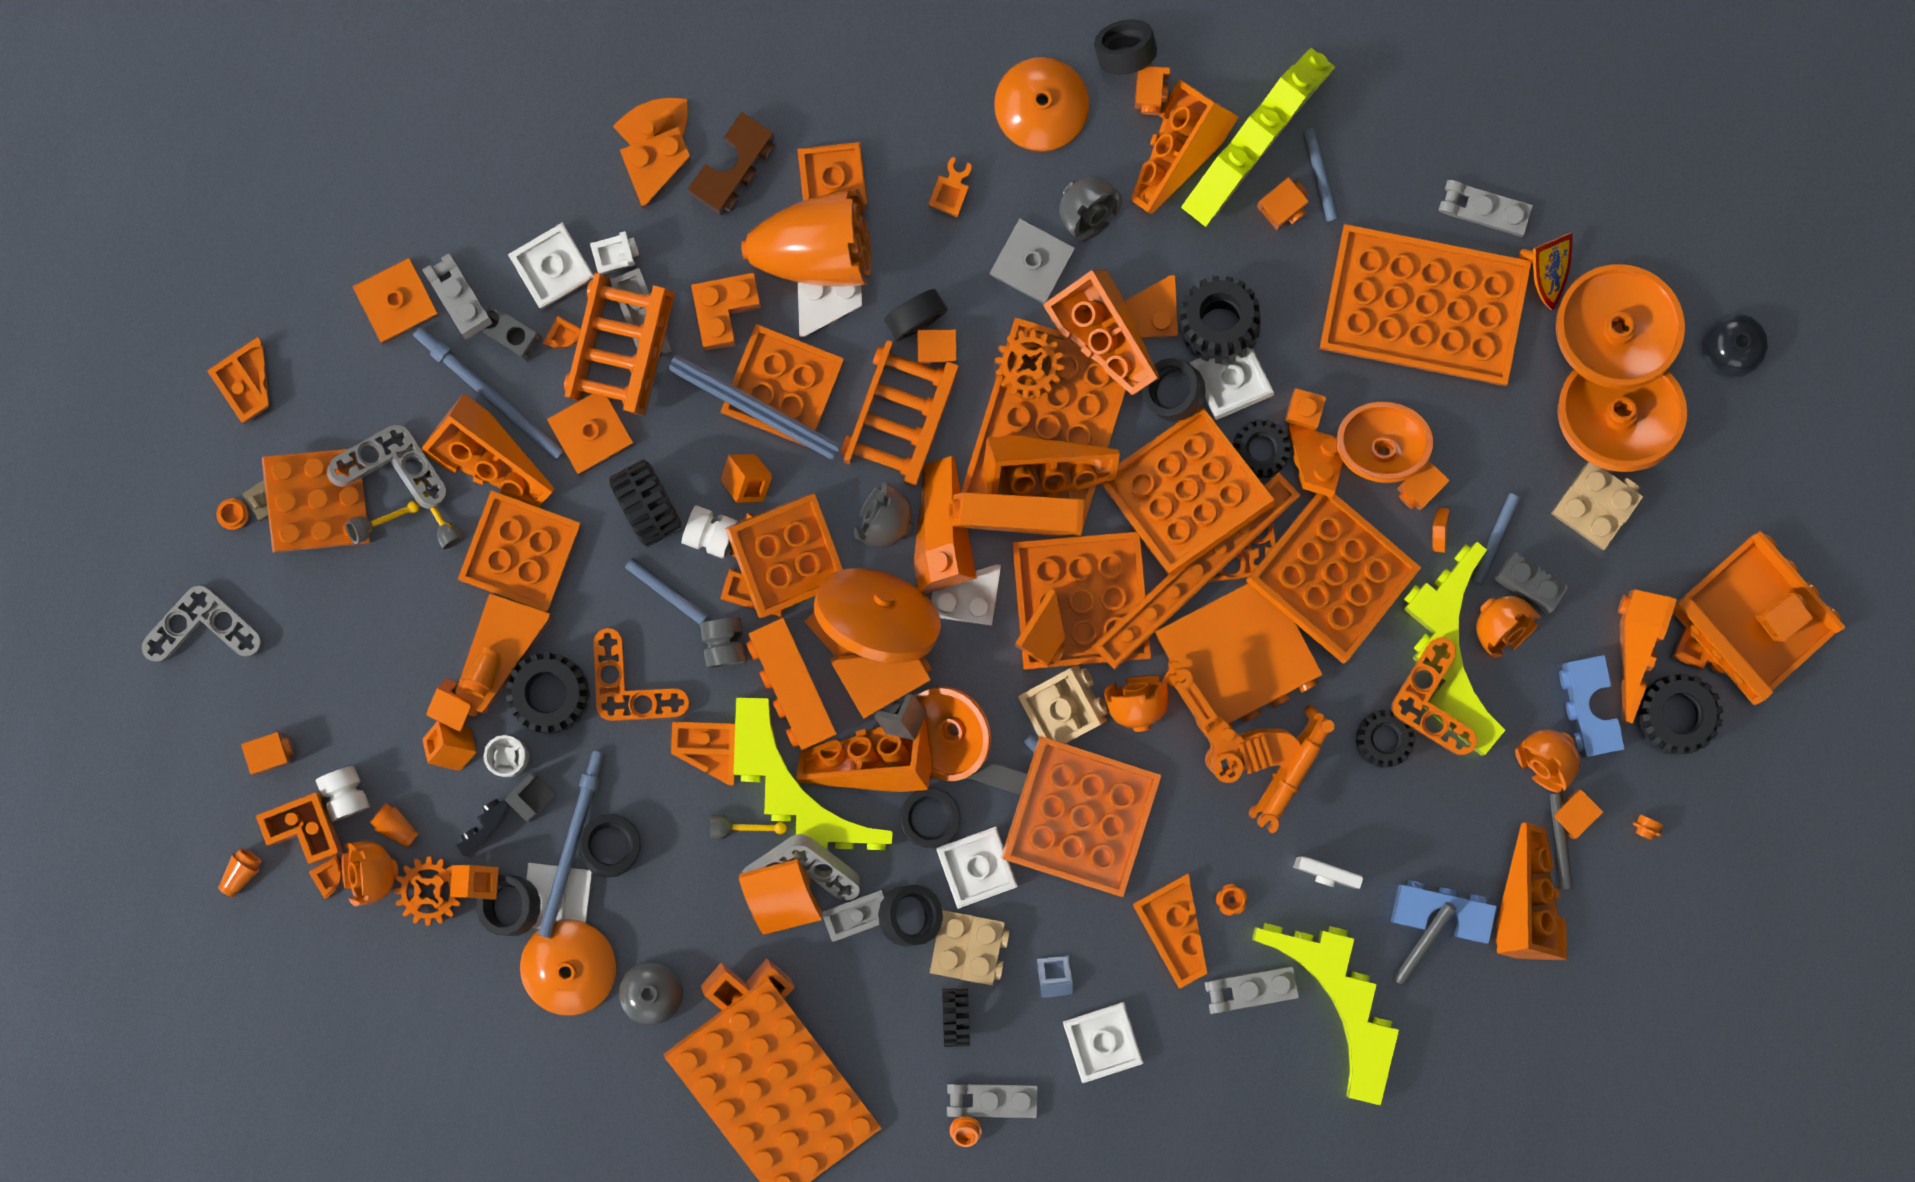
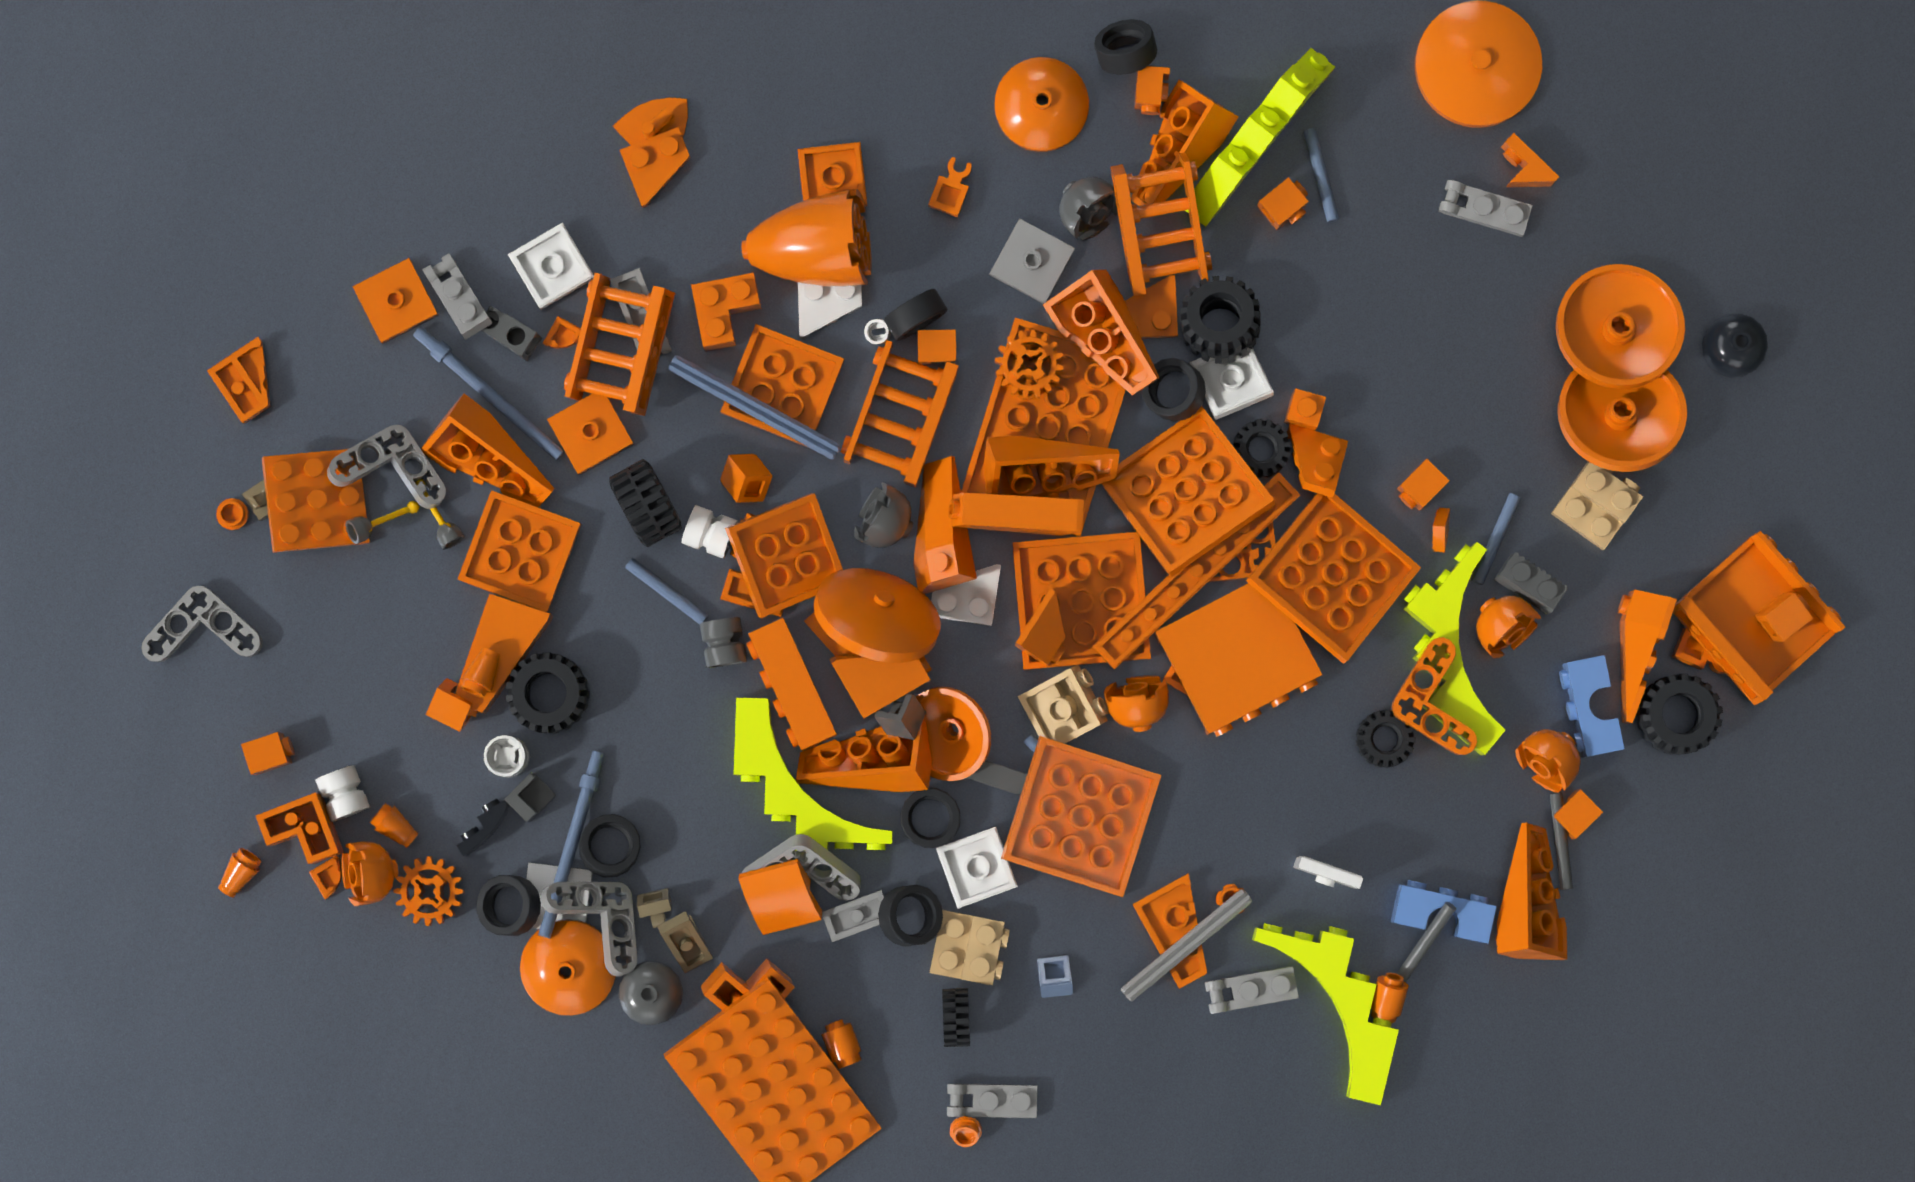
orange panel [422,721,477,771] -> none
orange panel [450,865,499,900] -> none
white bracket [590,231,639,275] -> none
orange beam [593,628,690,721] -> none
orange wing [671,722,735,786] -> none
reddish brown arch [688,112,776,216] -> none
hinge [710,814,787,840] -> none
white plate [1062,1002,1143,1083] -> none
orange piece [1167,660,1334,833] -> none
orange plate [1319,224,1531,386] -> none
orange dish [1337,402,1433,483] -> none
shield [1519,232,1573,311] -> none
orange plate [1633,814,1664,841] -> none
none -> light grey beam [540,882,637,977]
none -> dark tan tile [637,888,671,928]
none -> dark tan slope [657,911,713,973]
none -> orange brick [821,1019,862,1069]
none -> white hinge [864,319,891,345]
none -> orange fence [1110,152,1212,296]
none -> light grey axle [1121,889,1252,1001]
none -> orange brick [1371,973,1409,1023]
none -> orange dish [1415,1,1542,128]
none -> orange slope [1501,133,1559,187]

